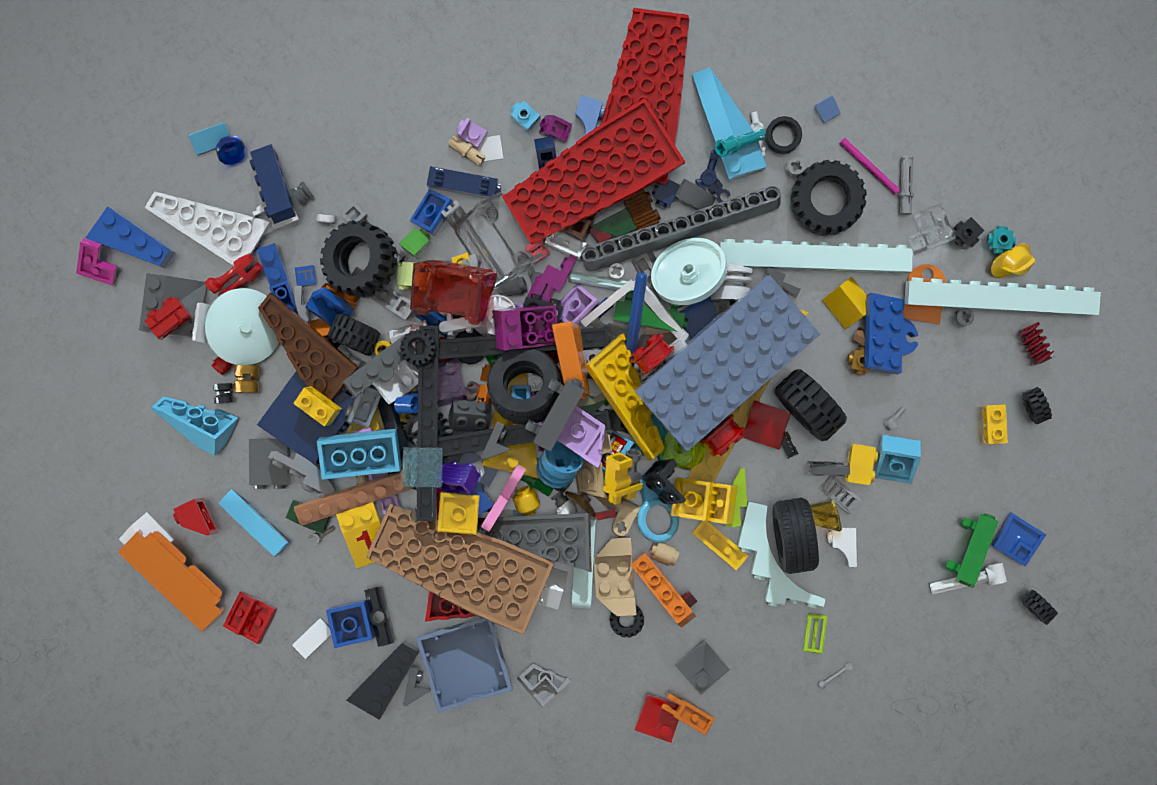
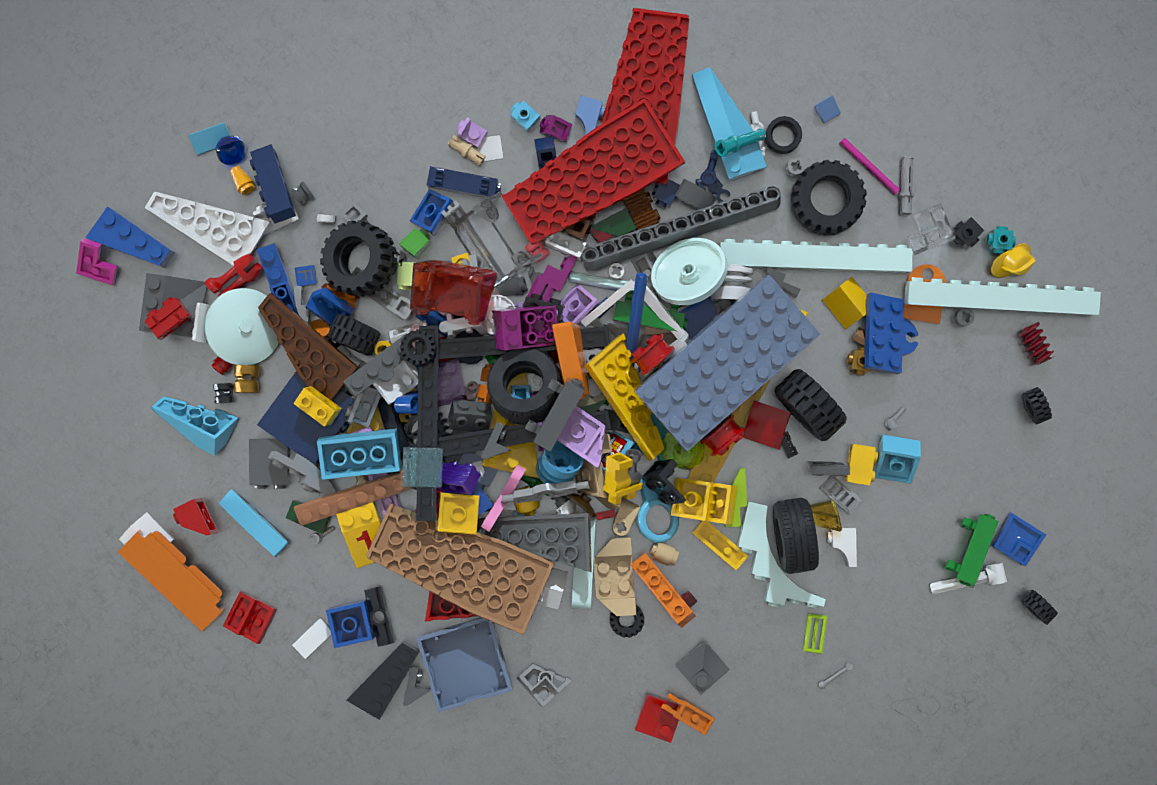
yellow brick [981,405,1008,444] -> none
none -> light orange cone [230,166,255,195]
none -> light grey piece [502,481,589,503]

